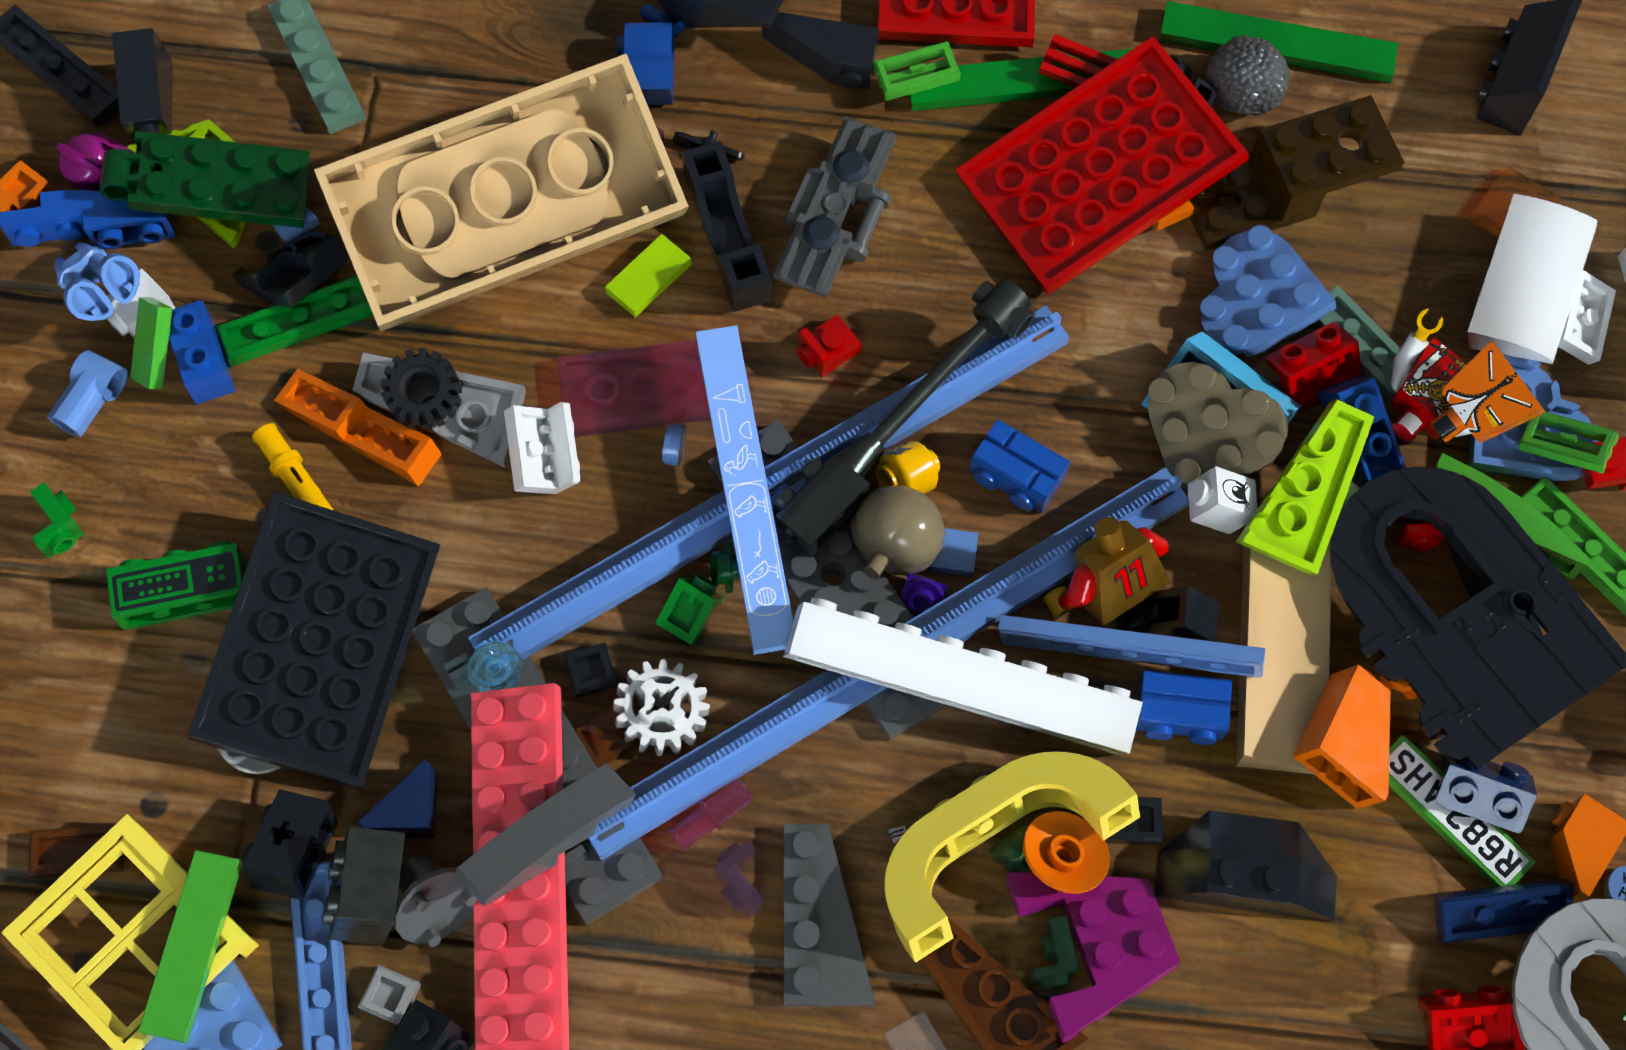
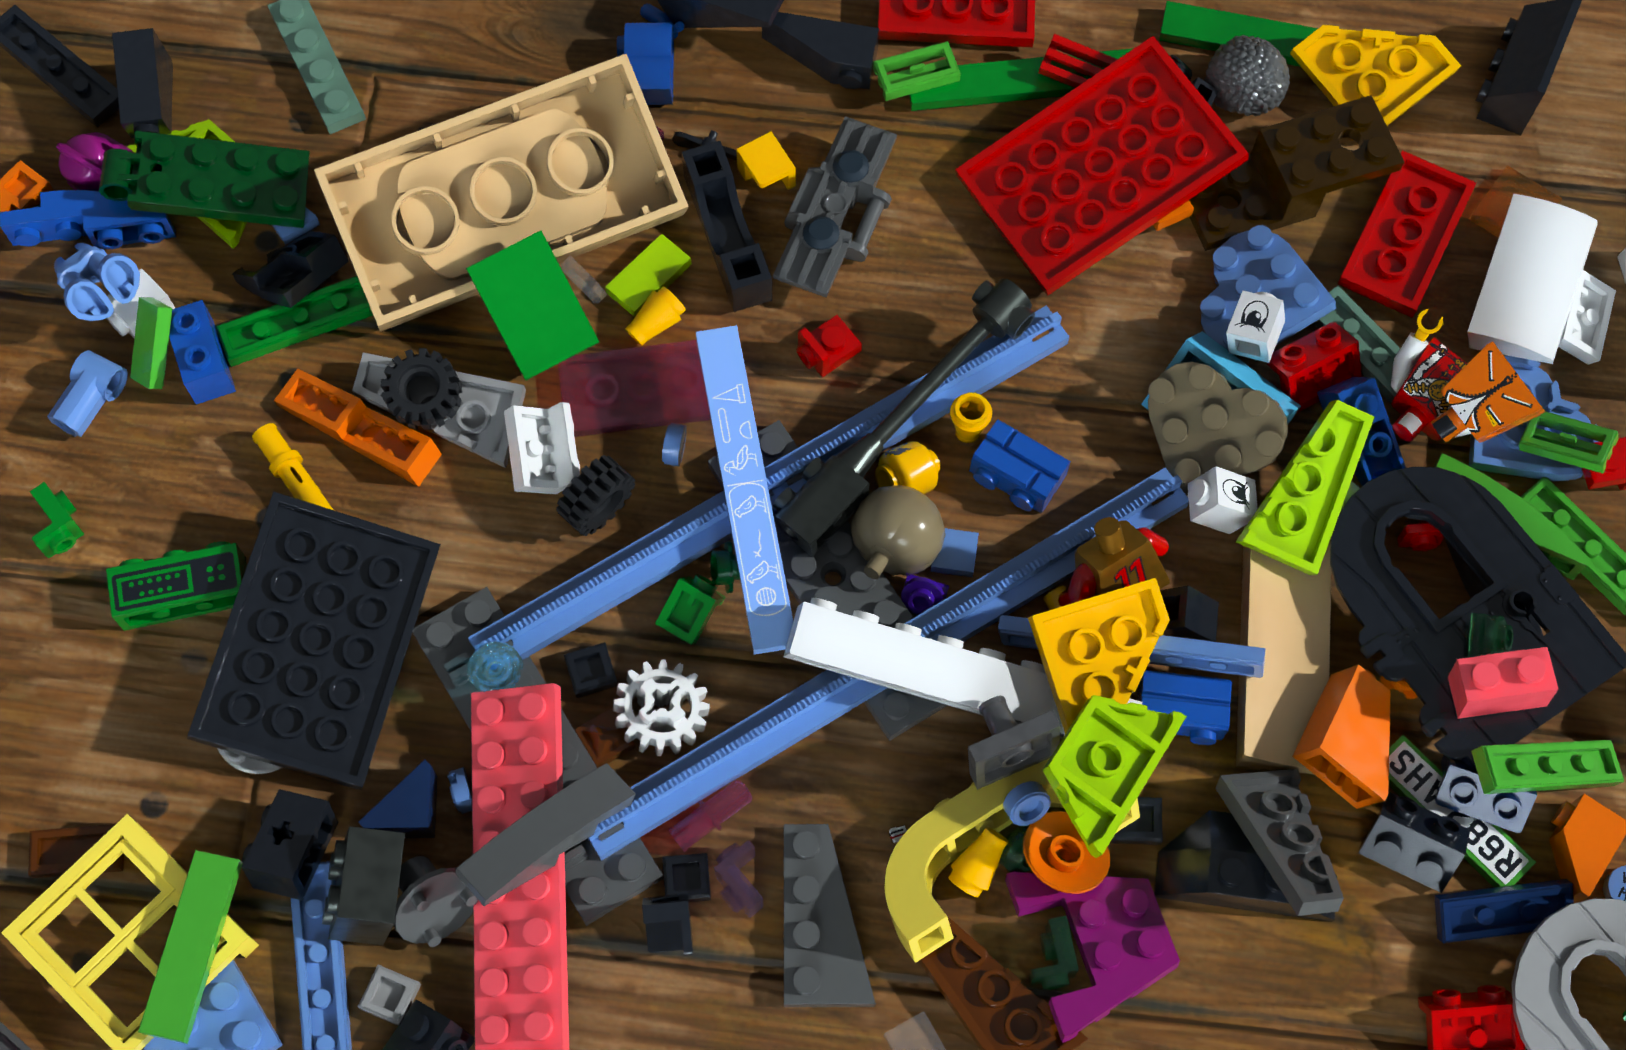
none -> medium blue tile [447,767,472,814]
none -> green tile [466,230,599,381]
none -> black tyre [556,455,635,536]
none -> clear tile [560,255,608,304]
none -> yellow cone [625,286,686,347]
none -> black panel [642,893,694,956]
none -> black tile [663,853,711,902]
none -> yellow panel [737,131,796,190]
none -> yellow cone [948,827,1009,897]
none -> yellow cone [950,393,992,443]
none -> flat silver tile [968,696,1060,790]
none -> medium blue tile [1003,781,1051,826]
none -> yellow plate [1028,578,1170,734]
none -> lime wing [1042,695,1187,858]
none -> dark grey wing [1215,769,1344,916]
none -> white brick [1226,290,1285,363]
none -> yellow plate [1290,25,1461,126]
none -> red plate [1337,150,1477,318]
none -> black bracket [1358,792,1470,893]
none -> coral brick [1448,647,1559,719]
none -> clear green plate [1467,613,1514,658]
none -> bright green tile [1471,740,1624,794]

